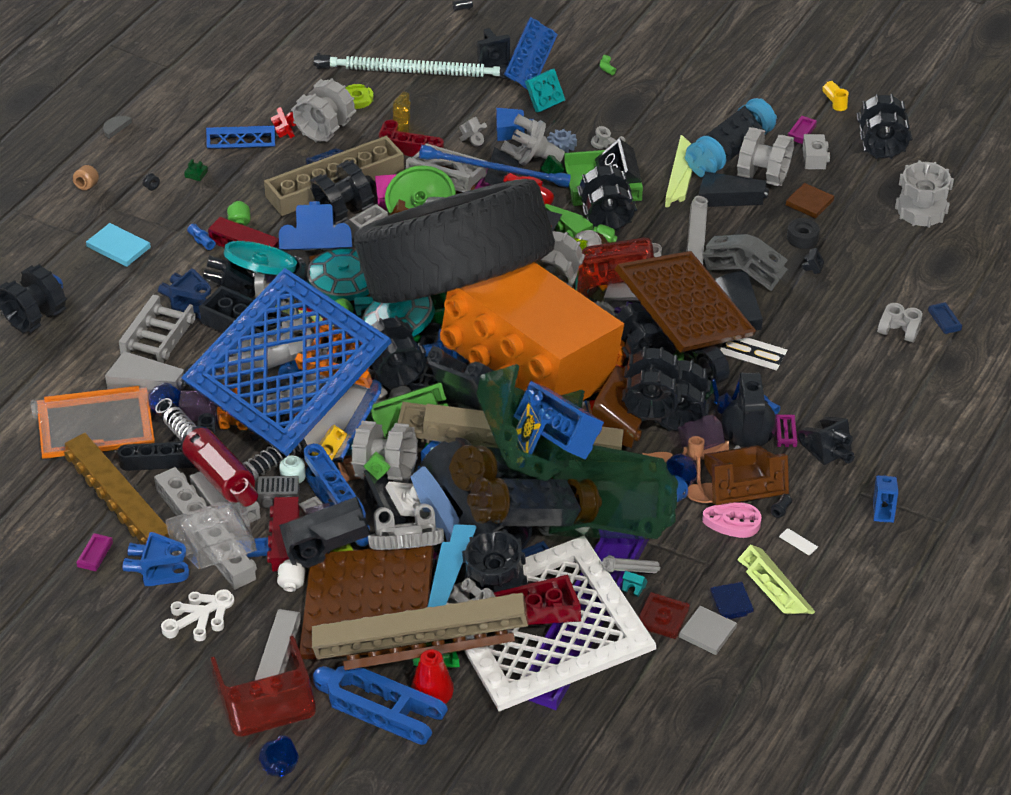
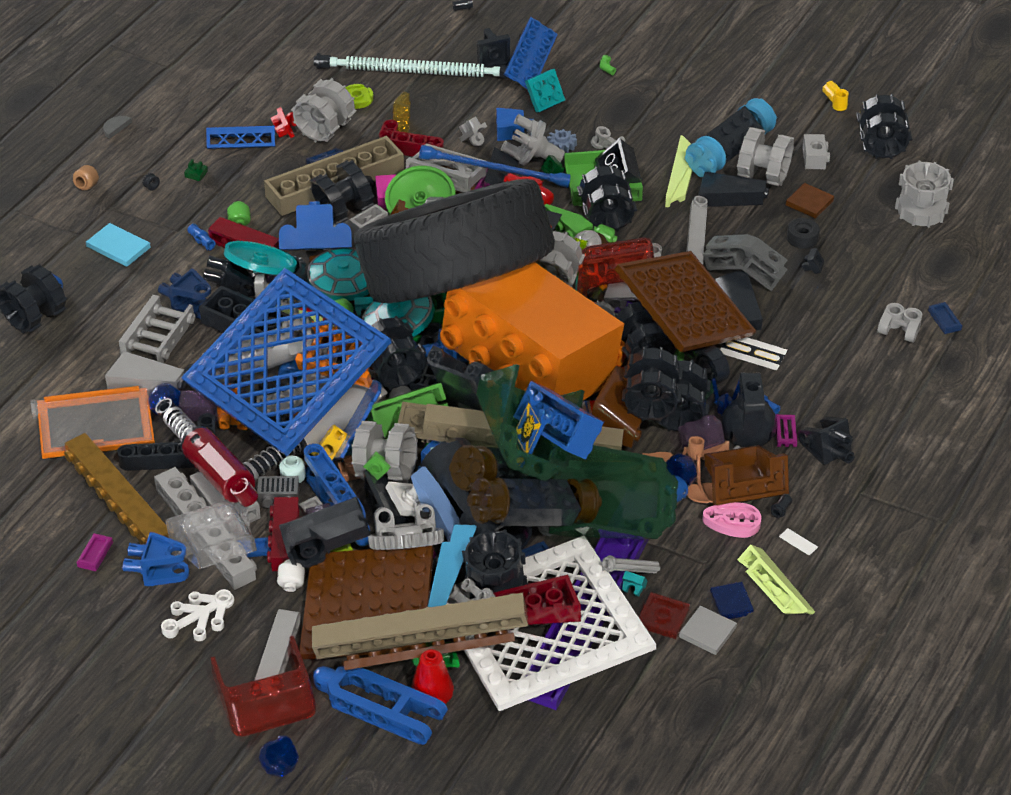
magenta tile [788,116,817,144] -> none
blue torso [873,476,898,523] -> none

